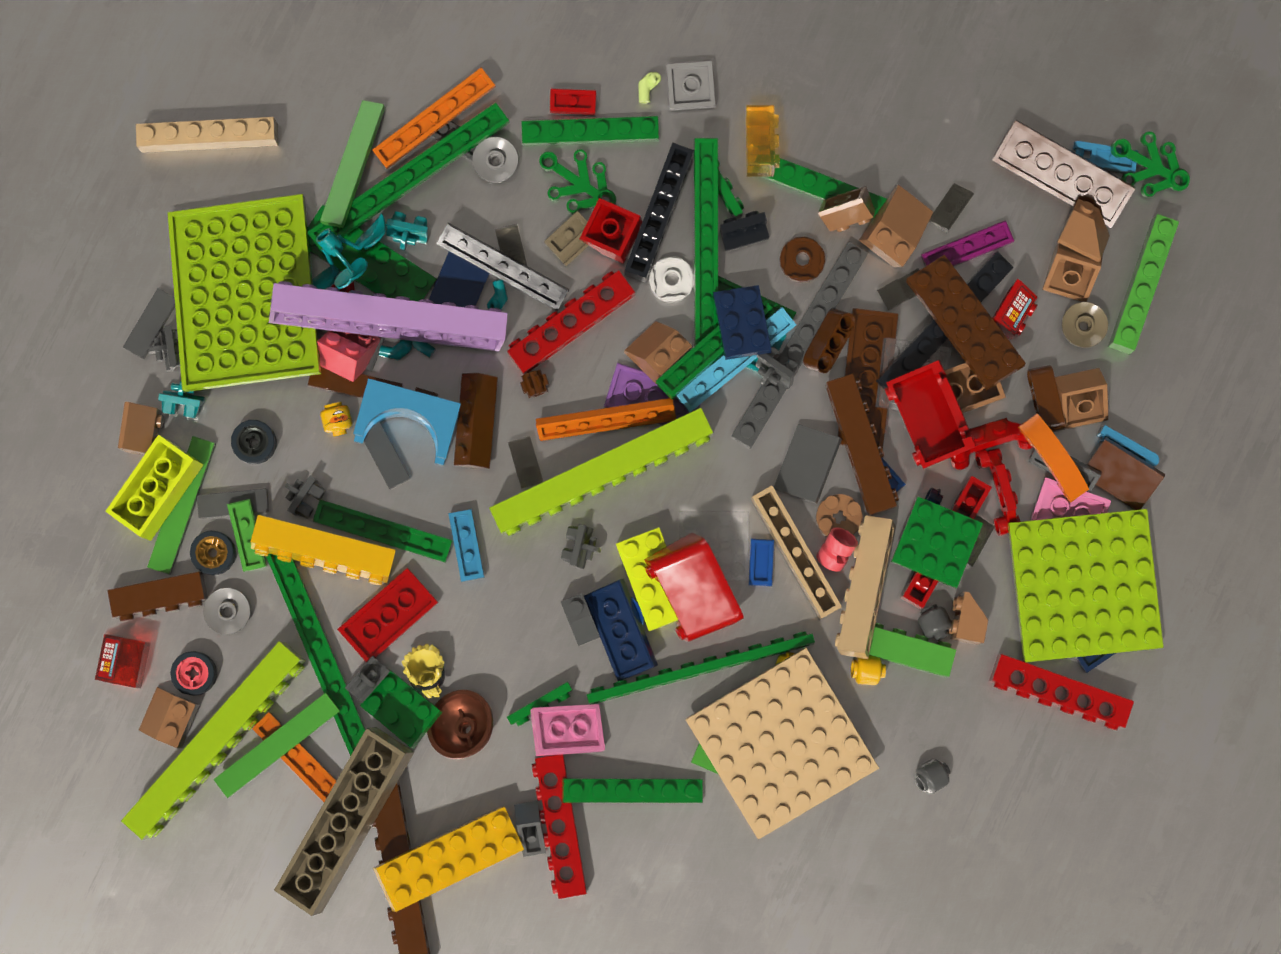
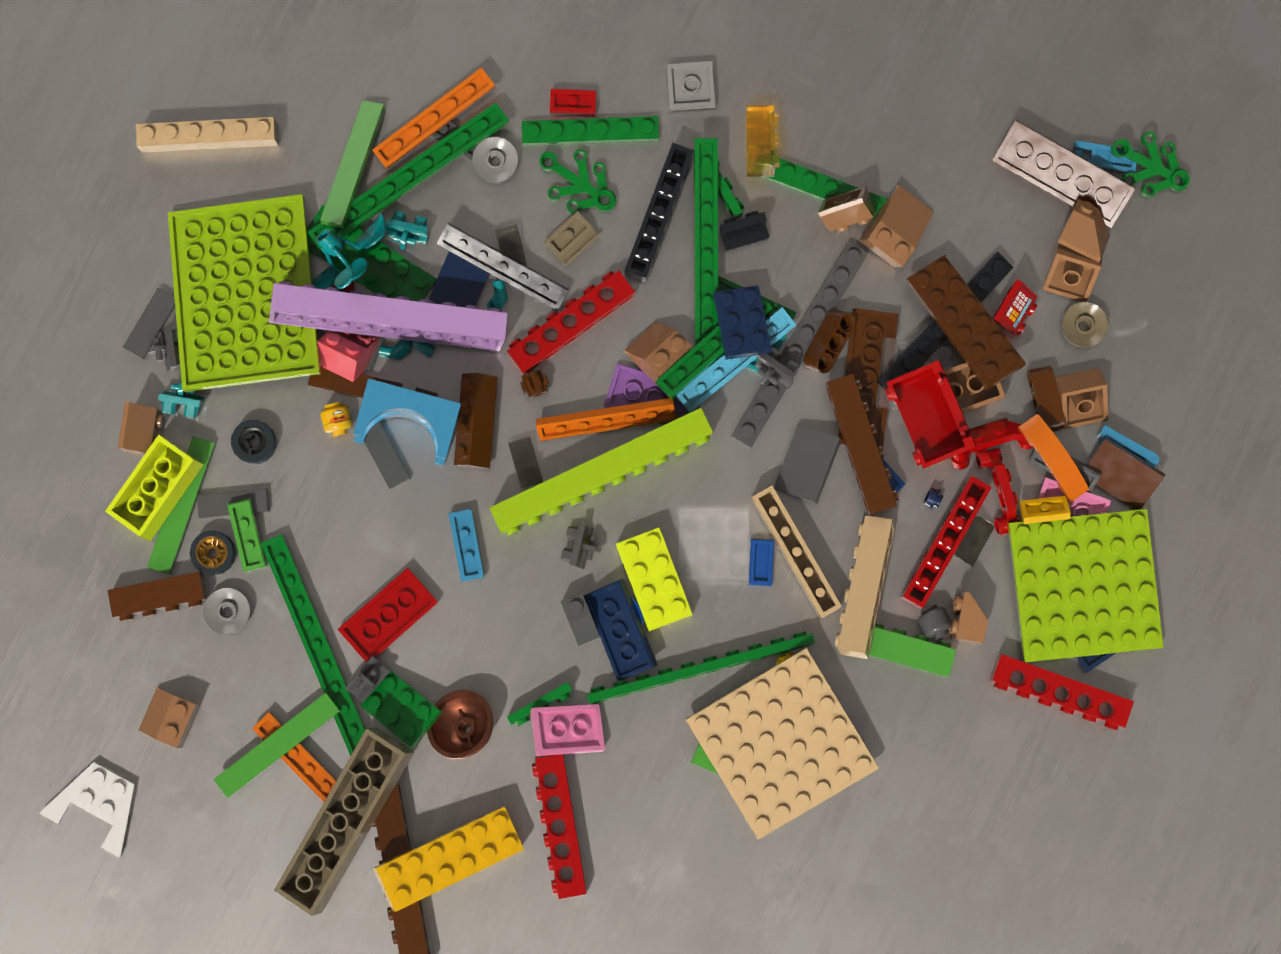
clear red slope [95,634,151,688] -> none
lime brick [121,641,306,840] -> none
wheel [170,651,217,696] -> none
yellow brick [250,515,396,585] -> none
dark grey hips [285,476,326,519] -> none
green plate [313,499,453,563] -> none
light yellow hair [402,644,445,698] -> none
dark grey slope [514,801,546,857] -> none
green plate [562,779,703,803] -> none
red slope [579,198,643,264] -> none
yellowish green arm [638,72,661,104] -> none
windscreen [644,533,744,642] -> none
white tile [649,256,694,303] -> none
reddish brown tile [779,237,825,283] -> none
medium nougat plate [816,494,863,537] -> none
coral wheel [816,527,858,572] -> none
yellow head [851,655,886,685] -> none
clear smoke slope [877,268,920,310] -> none
green plate [891,497,983,589] -> none
dark grey head [914,759,950,794] -> none
magenta tile [921,220,1014,267] -> none
clear smoke slope [929,183,974,233] -> none
bright green brick [1108,214,1179,354] -> none
none -> white wing [40,762,136,857]
none -> yellow plate [1019,496,1071,524]

